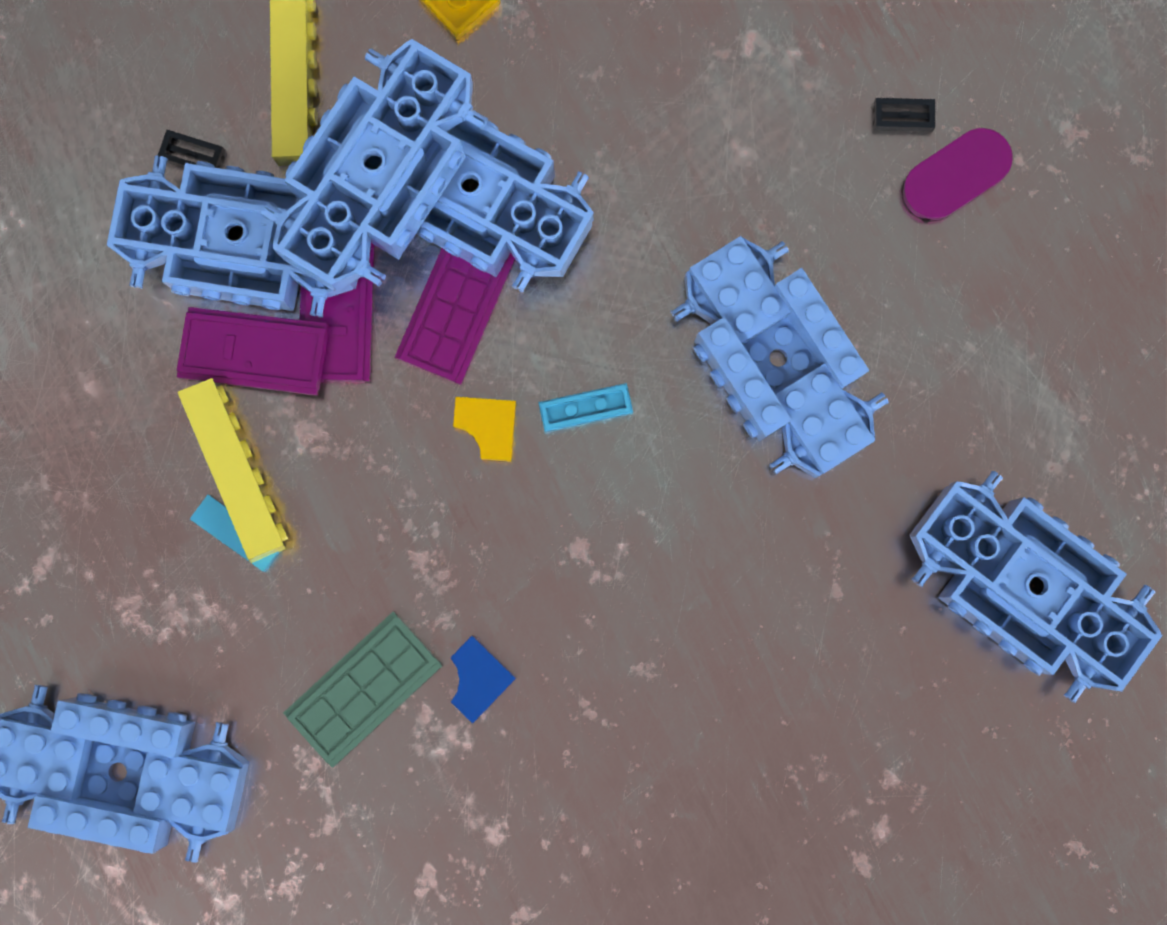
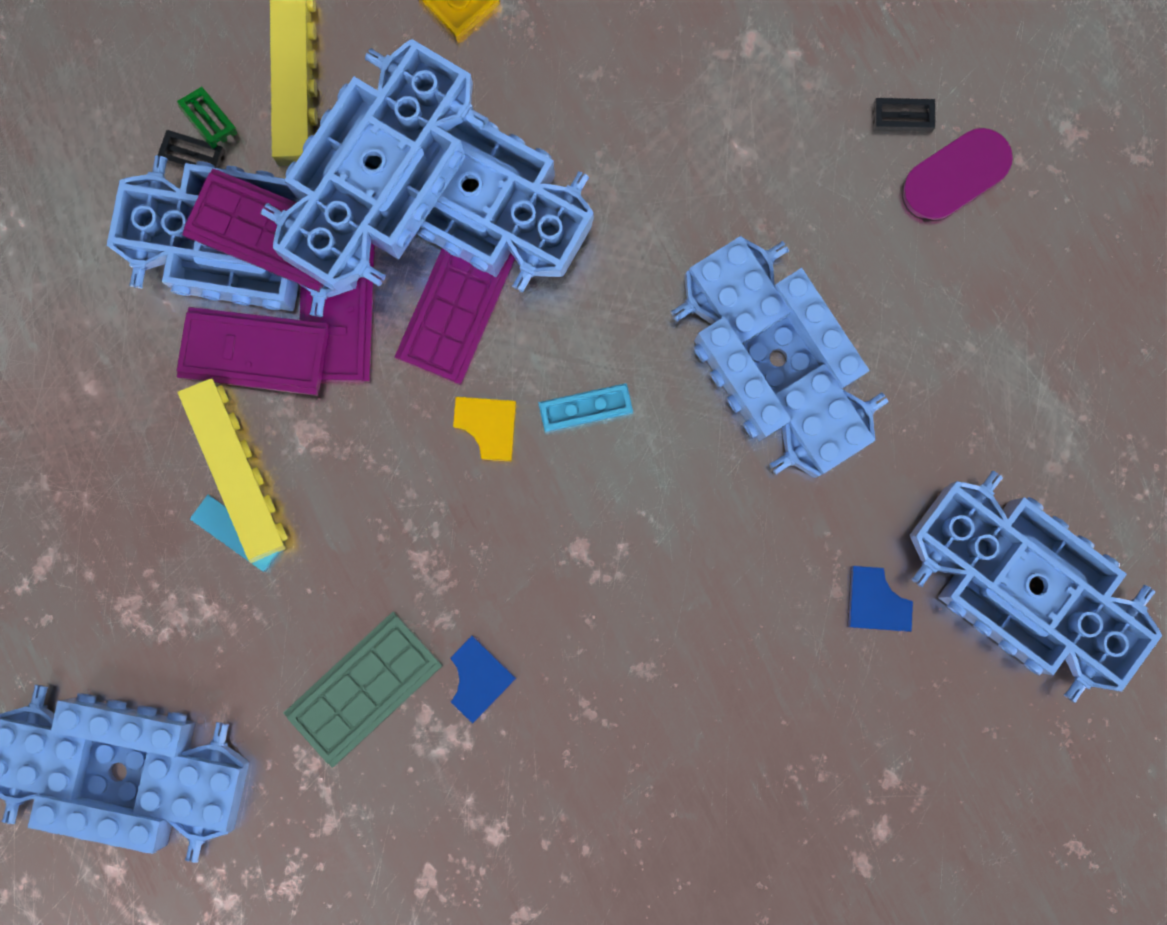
none -> green tile [177,86,238,149]
none -> magenta piece [182,168,324,292]
none -> blue tile [848,566,913,632]

